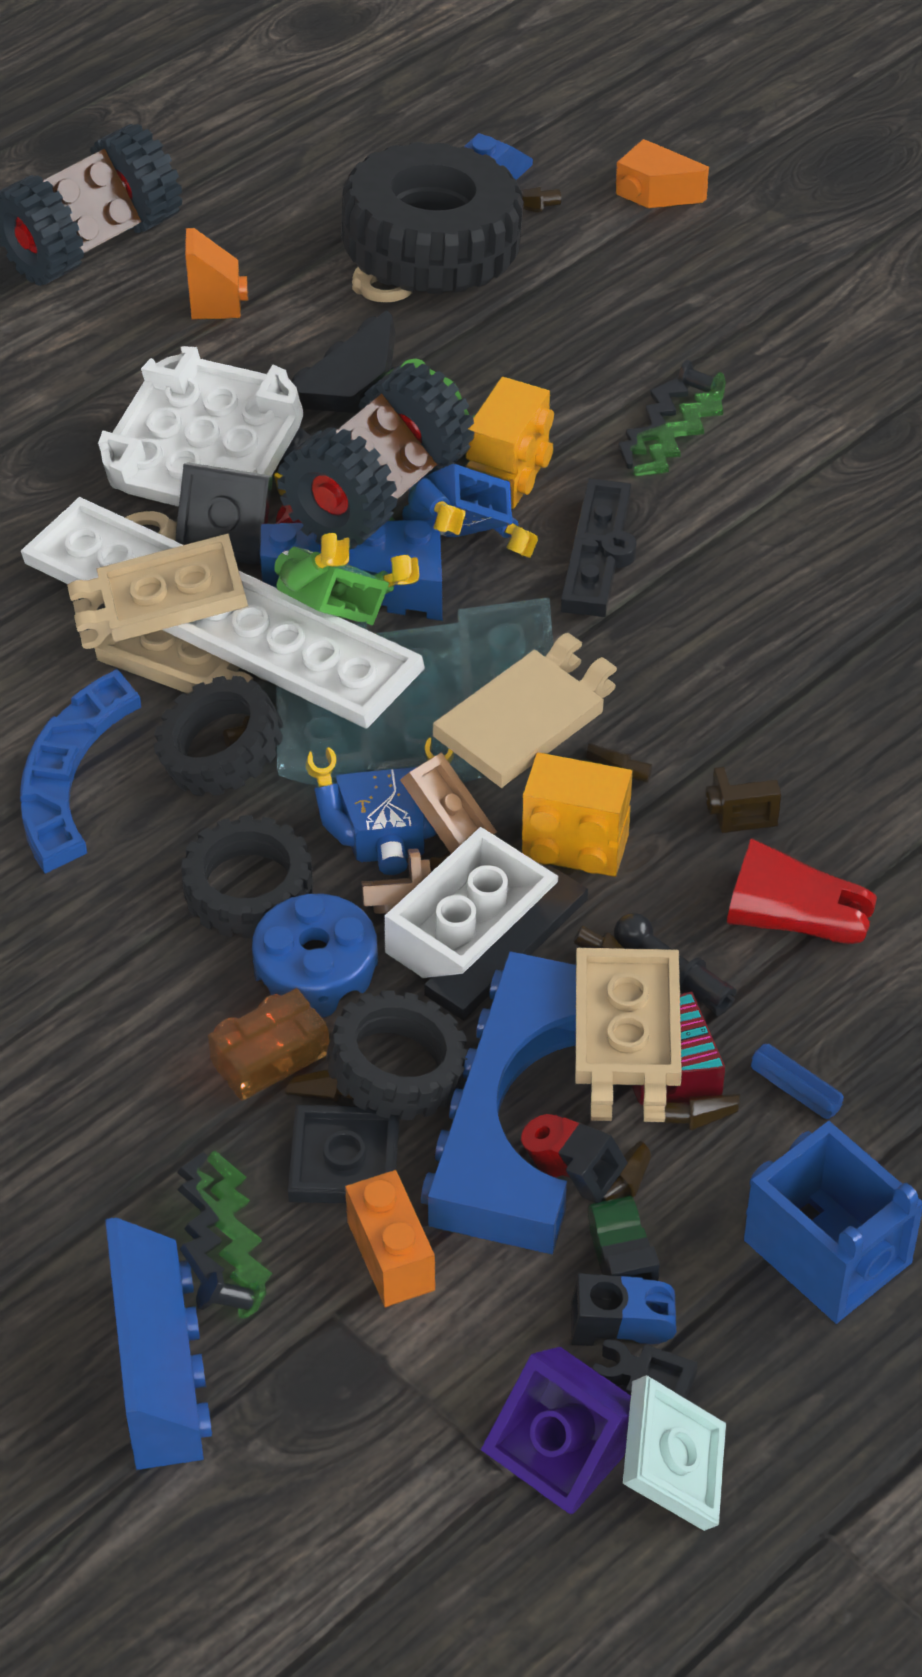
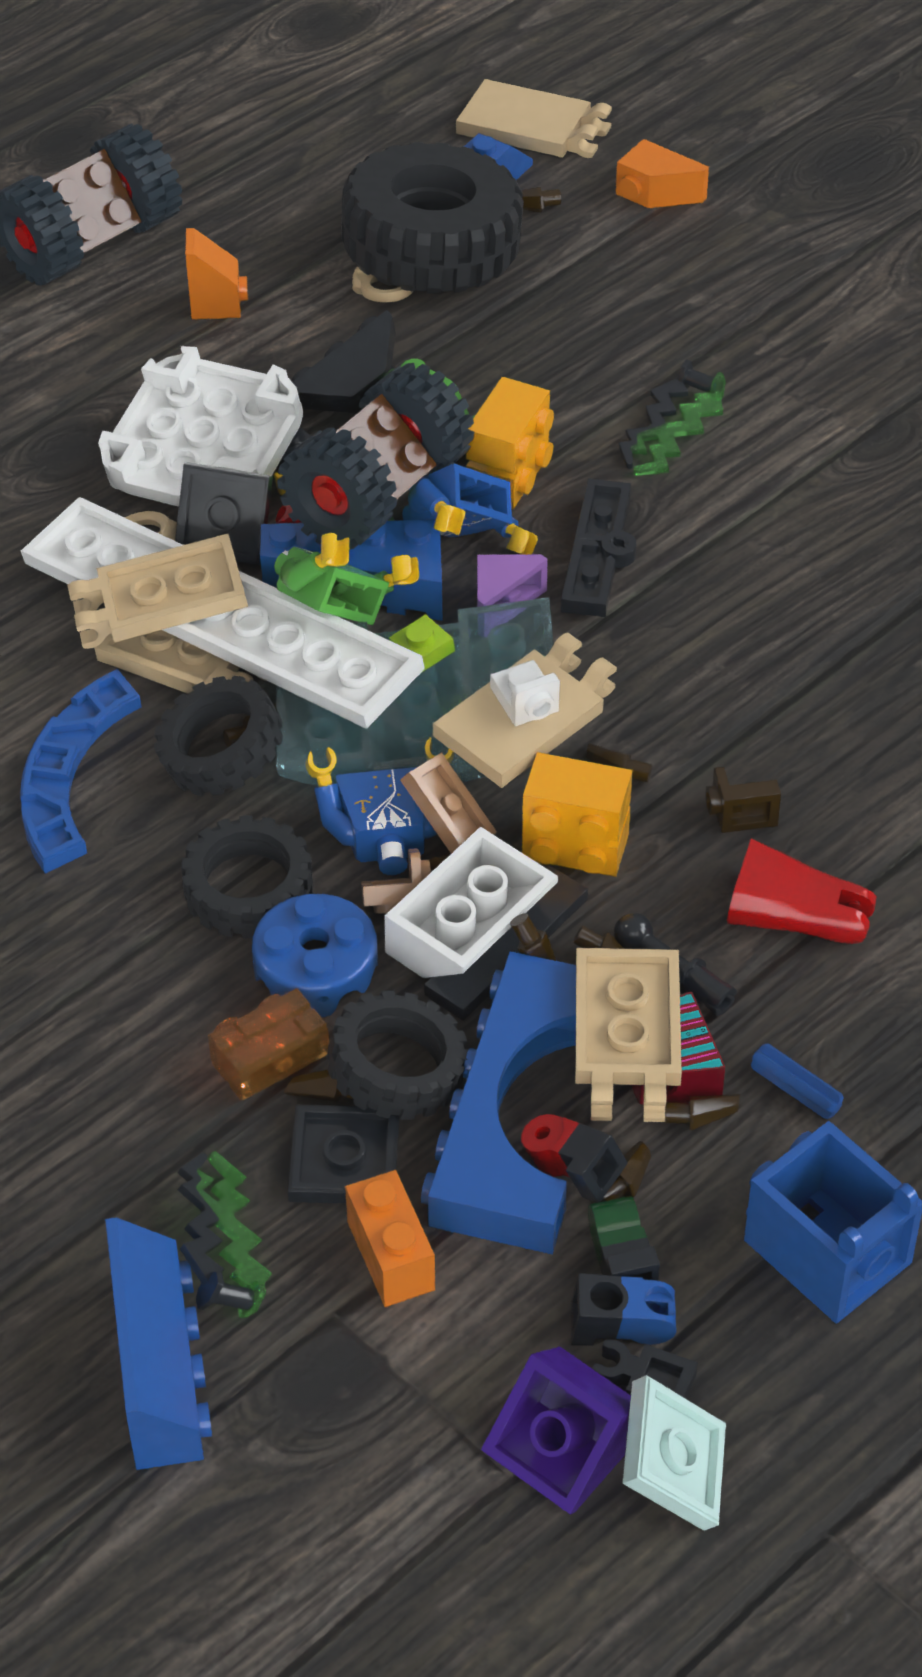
none -> lime plate [389,614,455,673]
none -> tan tile [456,79,612,158]
none -> medium lavender slope [477,554,548,635]
none -> white bracket [490,660,560,726]
none -> dark brown bar [510,913,556,961]

